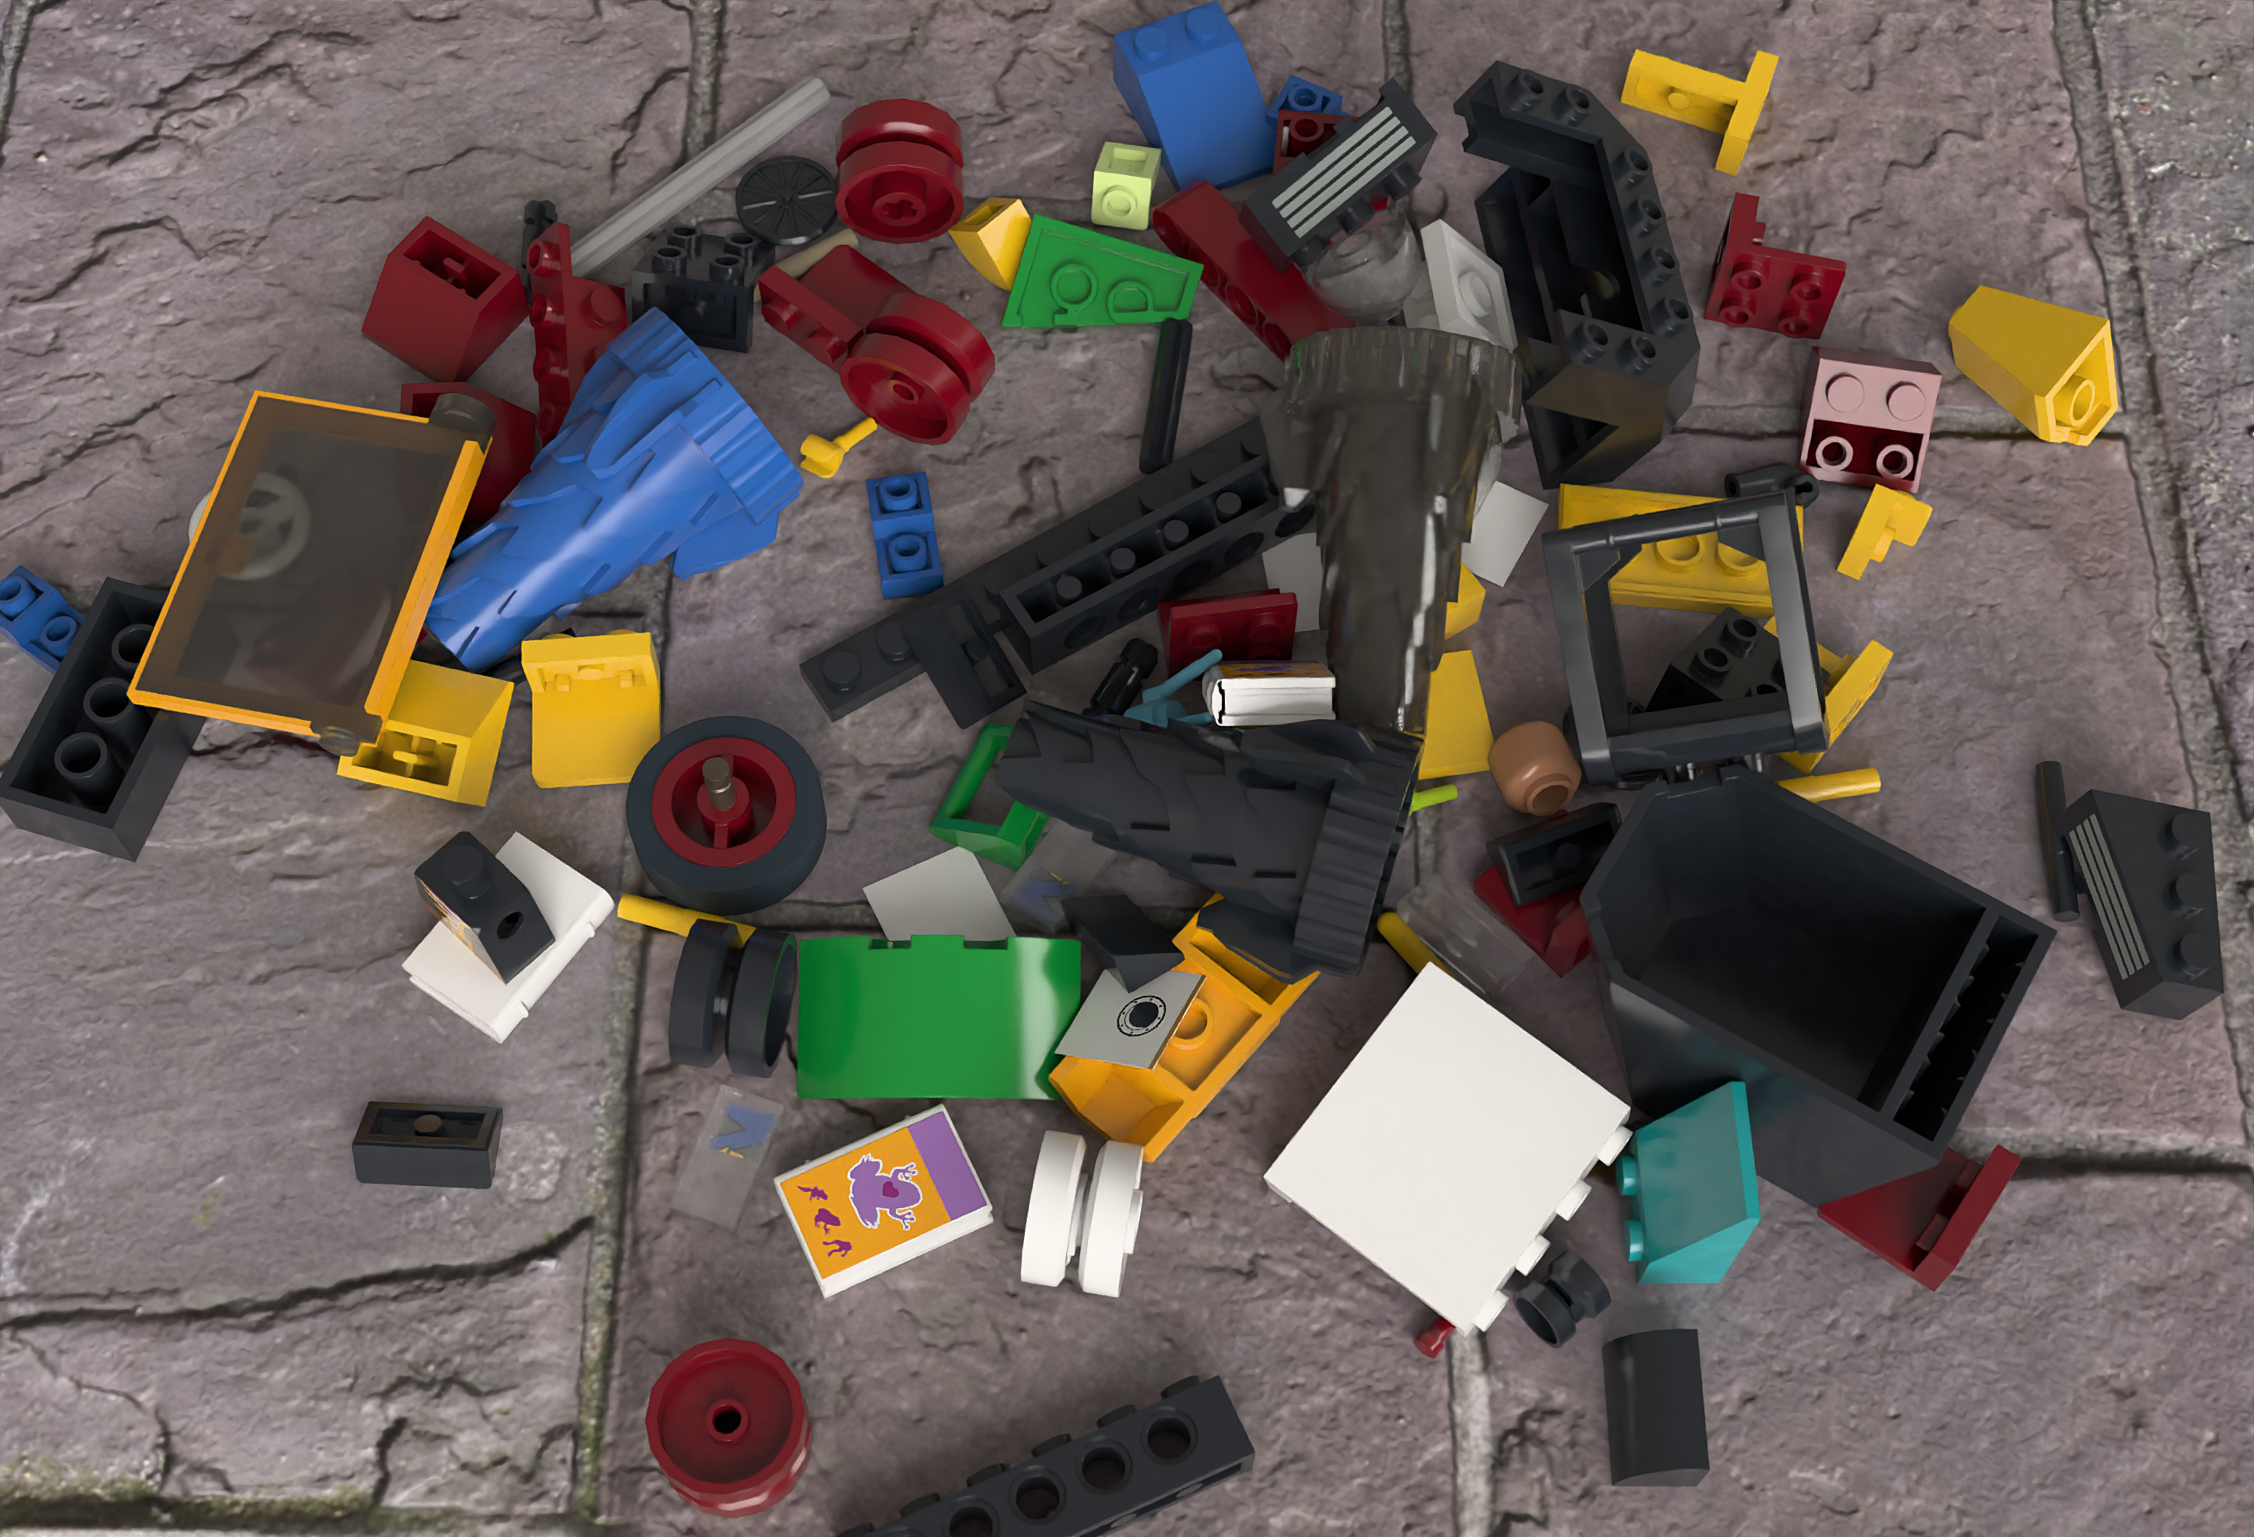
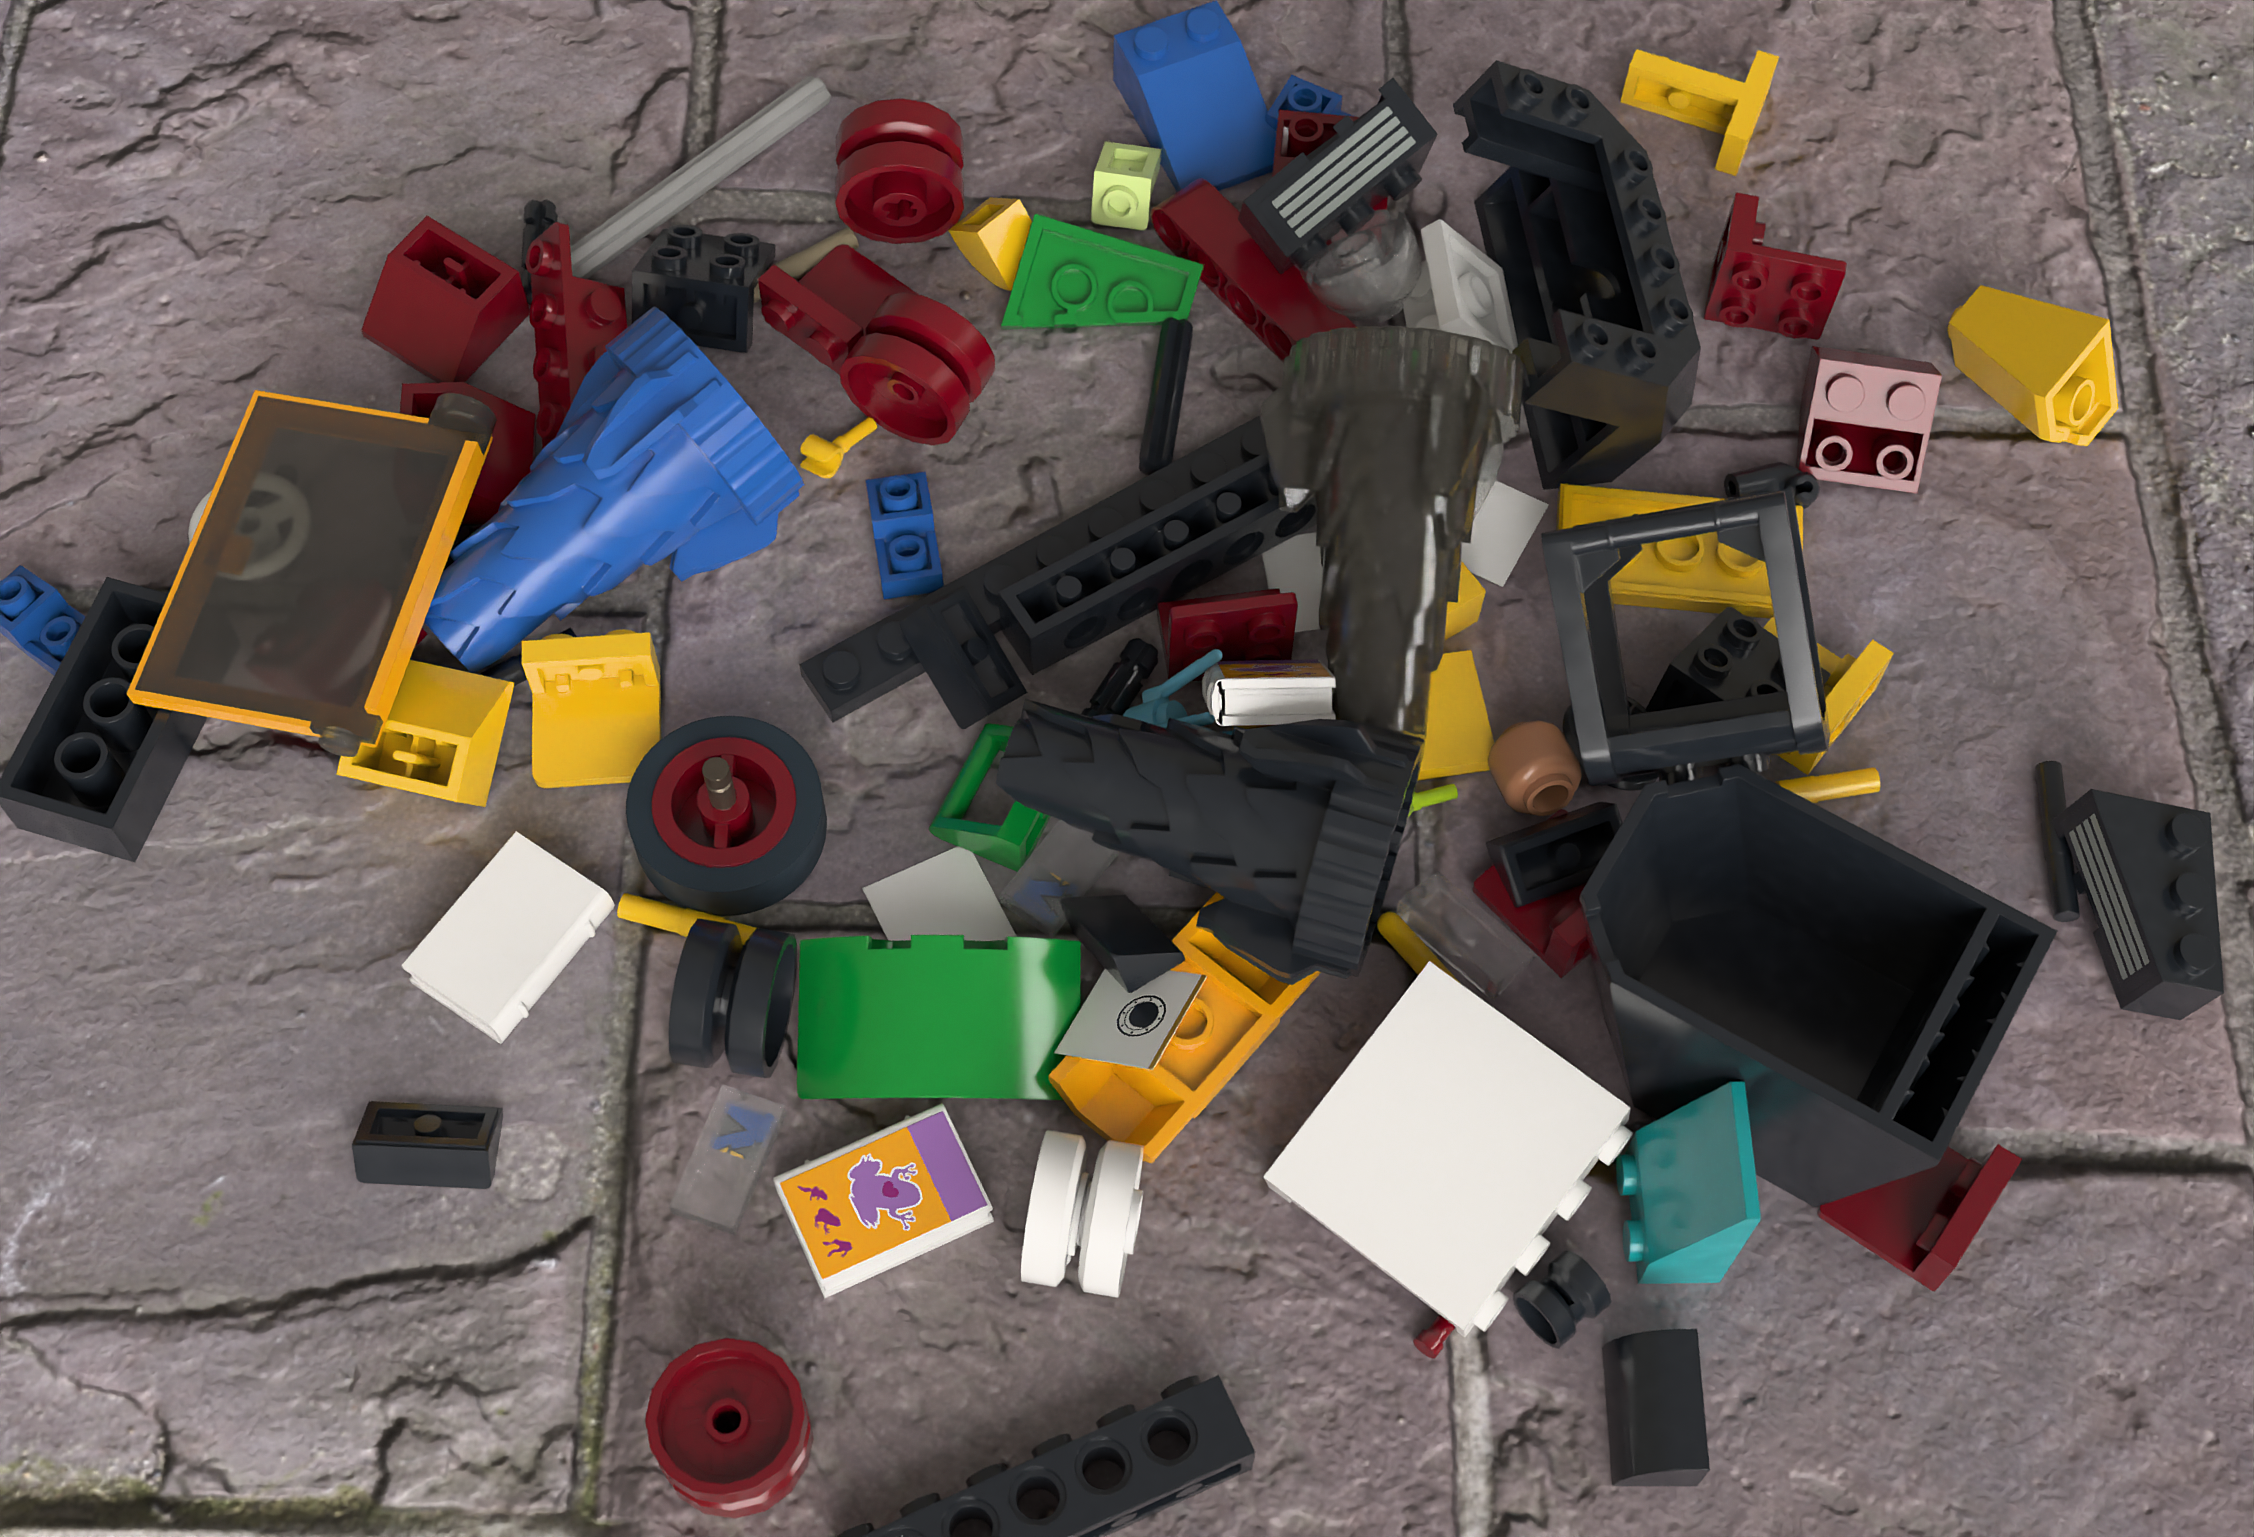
black torso [414,829,556,985] -> none
black wheel [735,156,838,246] -> none
yellow bracket [1836,483,1933,580] -> none

